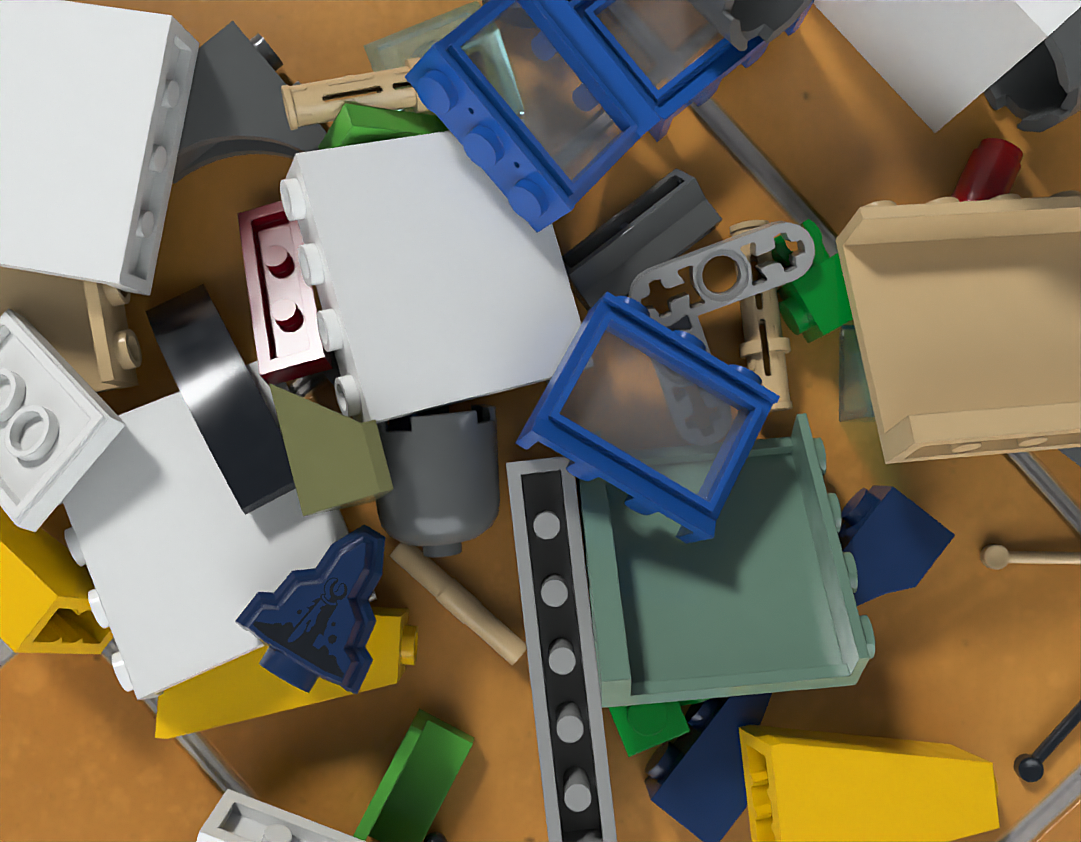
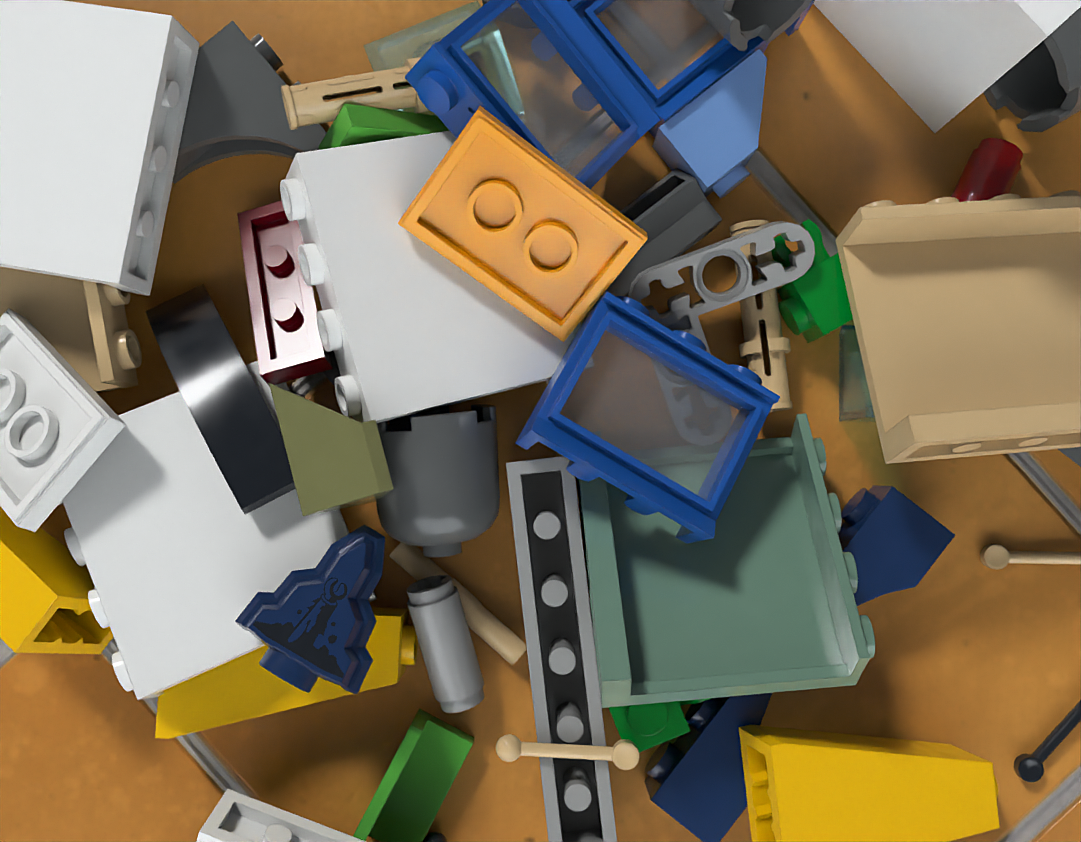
none -> light orange tile [398,106,648,342]
none -> light grey piece [407,575,484,713]
none -> tan hinge [496,734,640,770]
none -> medium blue slope [652,49,767,199]

